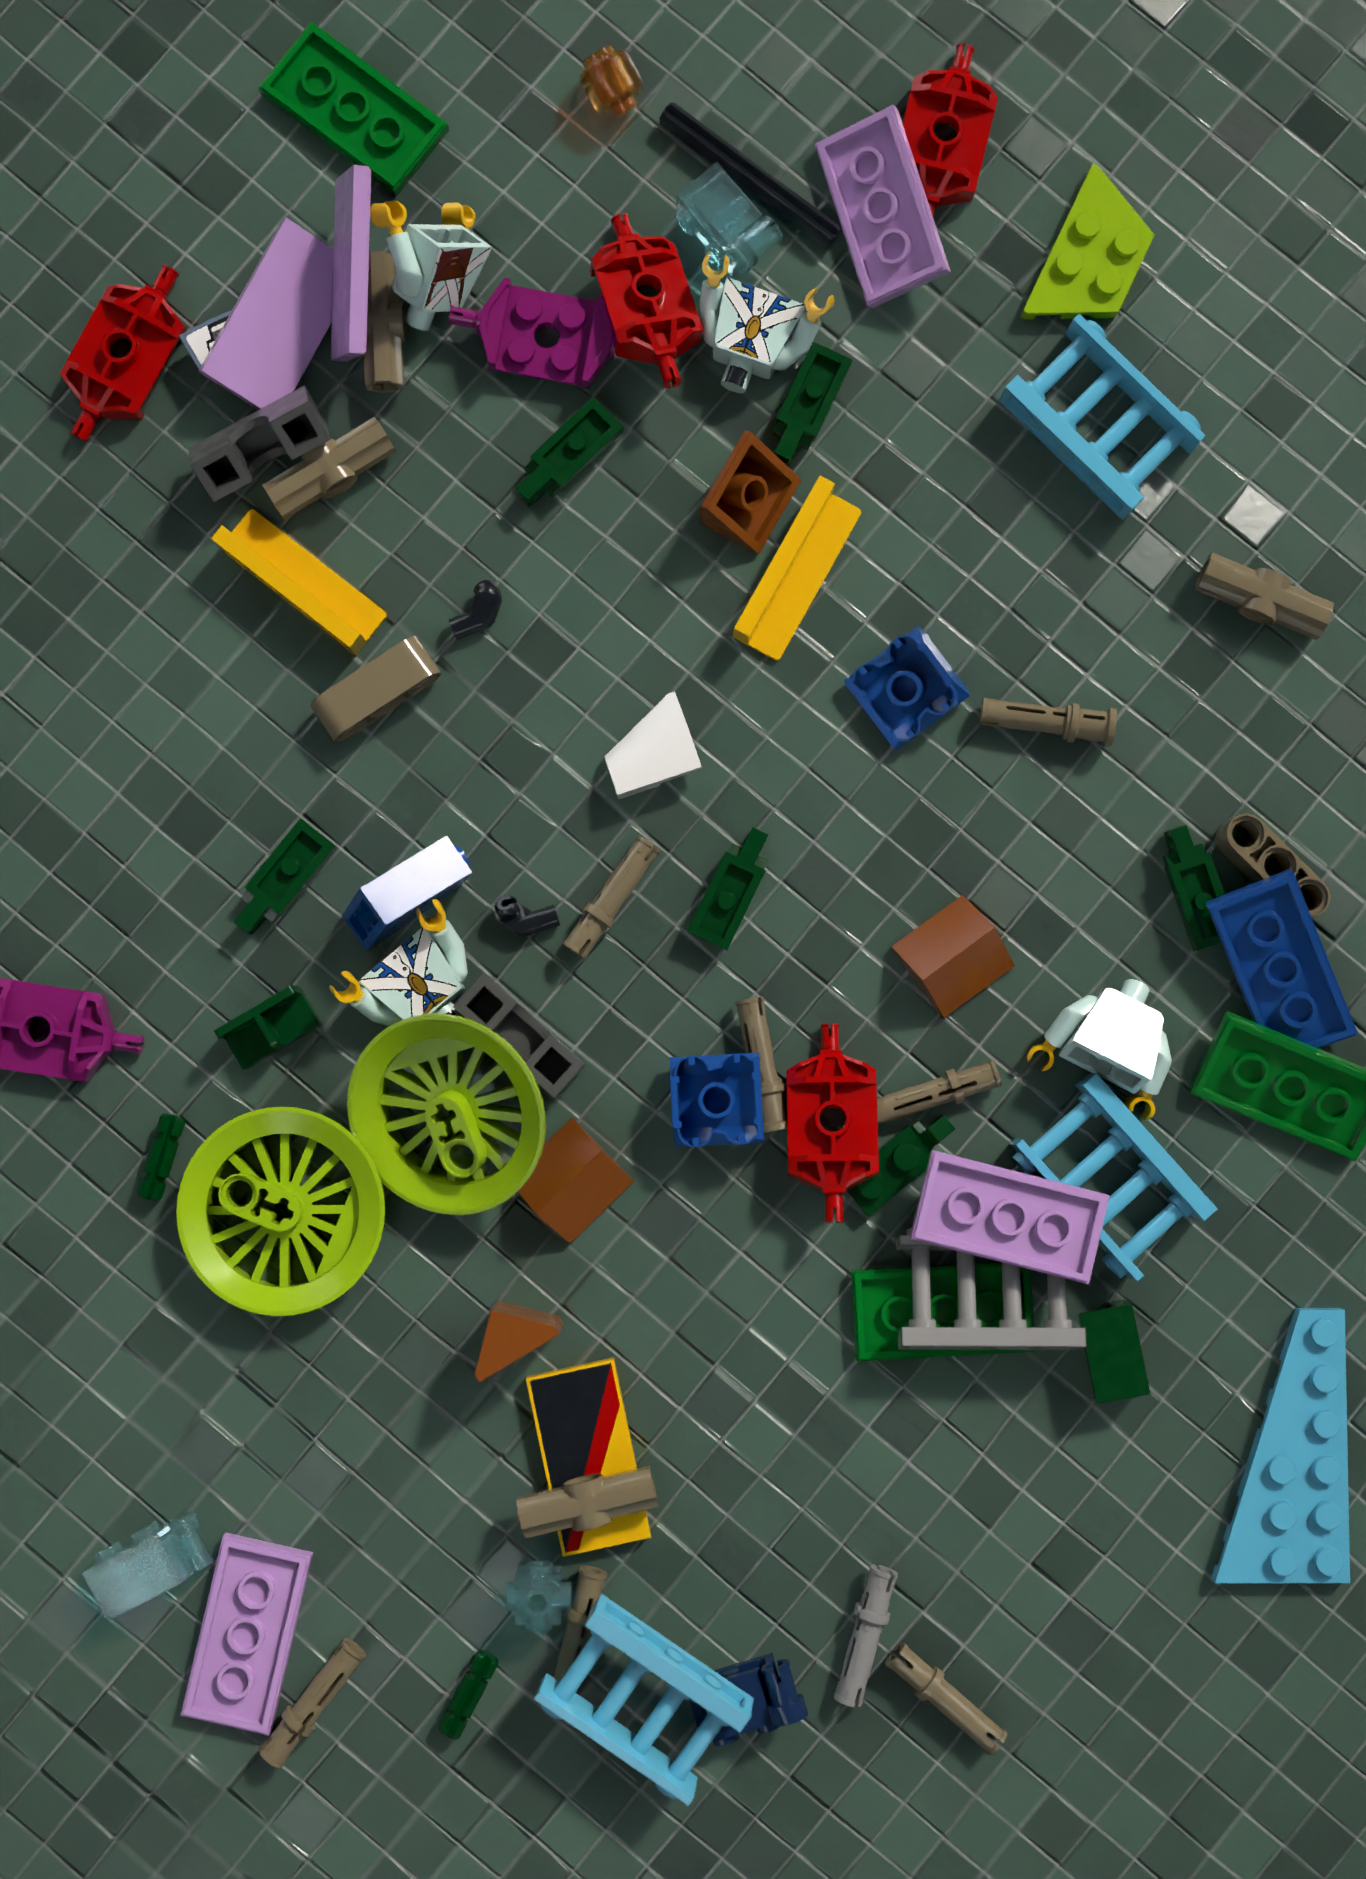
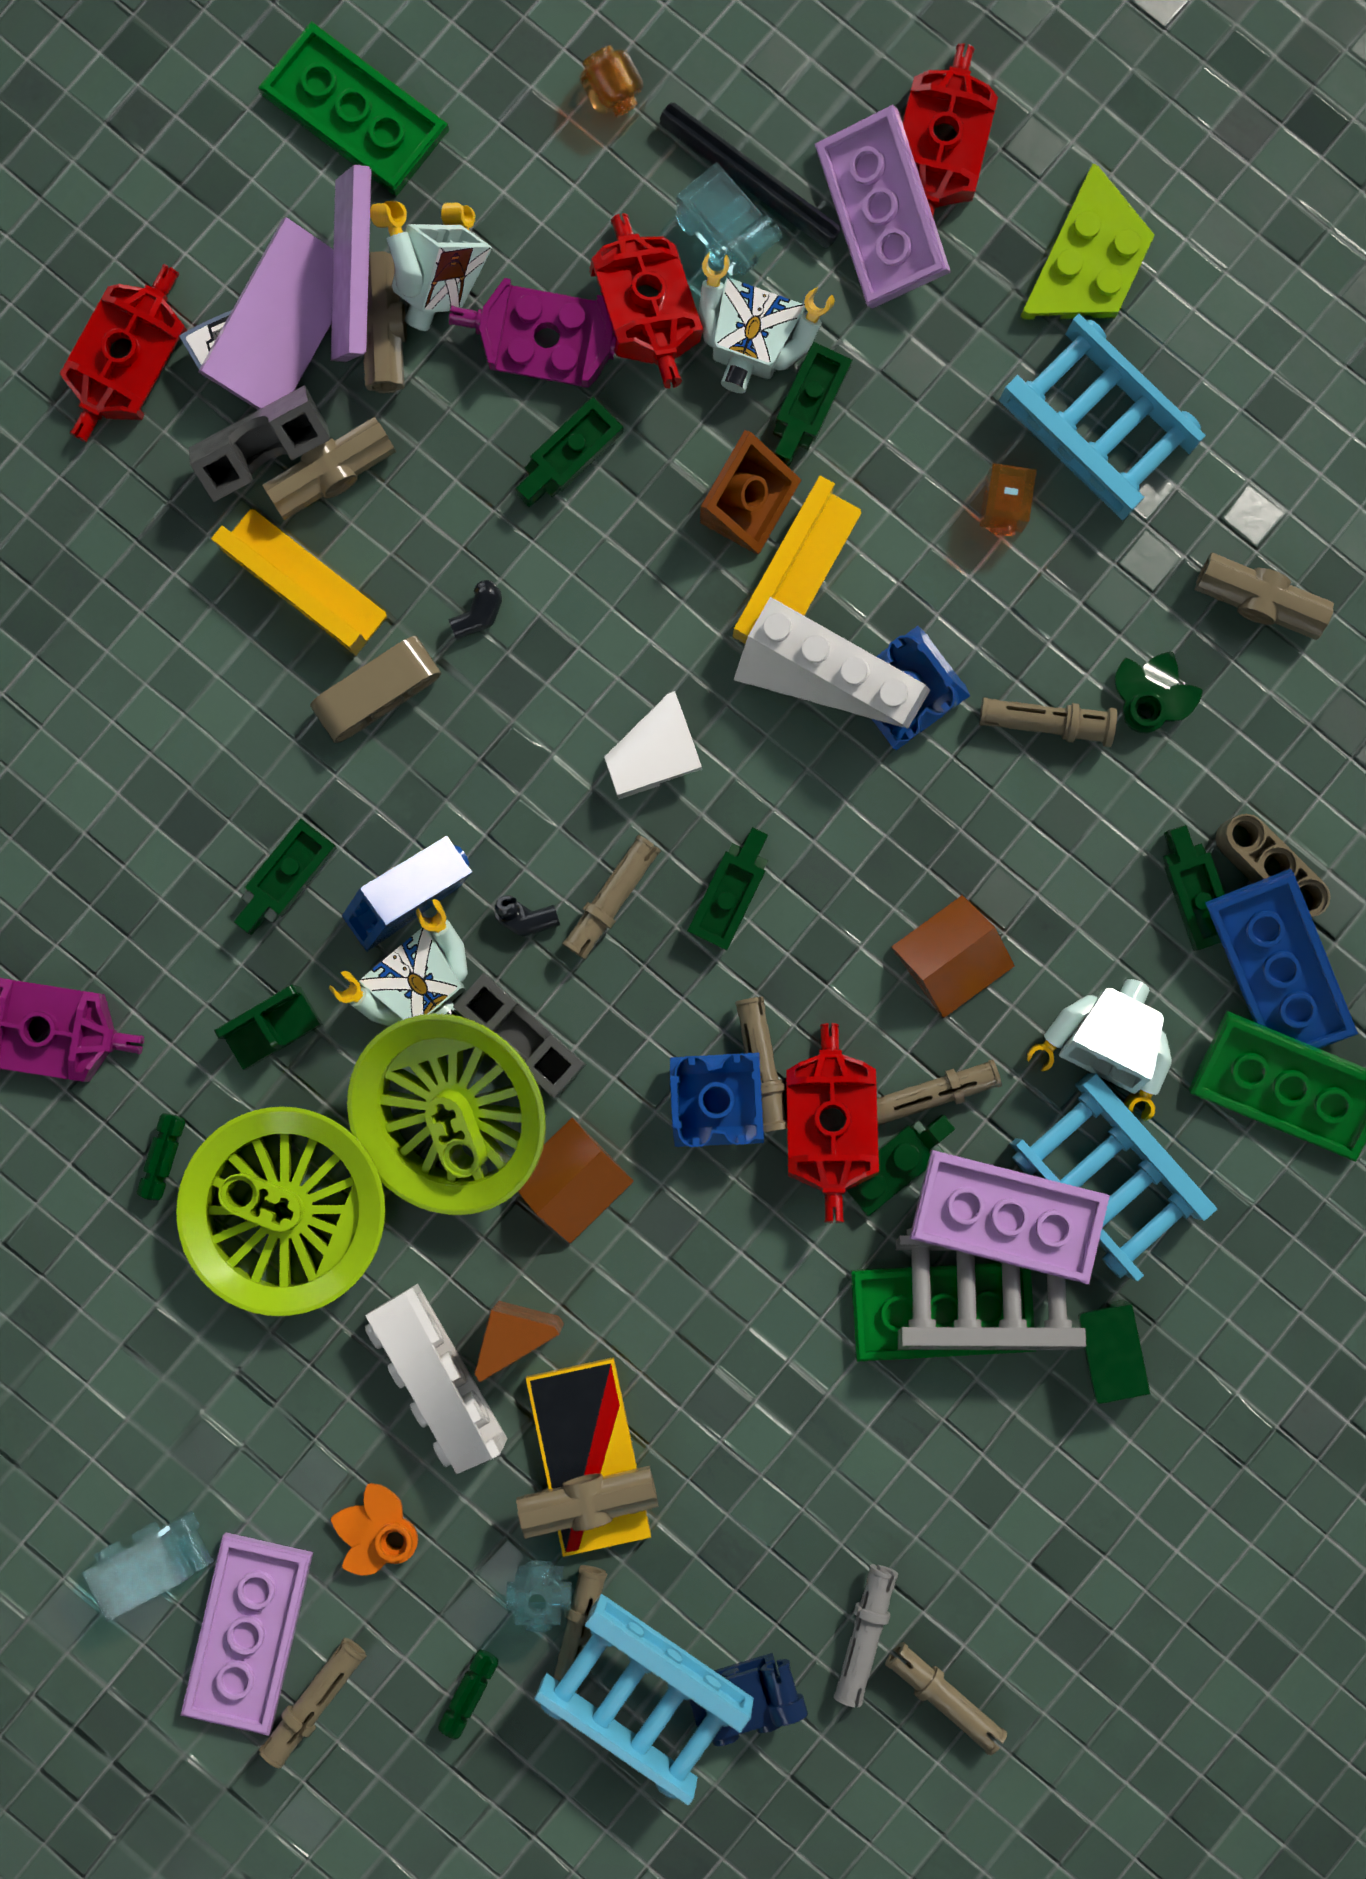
medium azure wing [1211,1308,1350,1583] -> none
none -> orange plate [331,1483,418,1576]
none -> white wedge [365,1283,508,1474]
none -> white wedge [734,597,930,729]
none -> clear orange brick [979,463,1036,536]
none -> dark green plate [1115,651,1203,733]

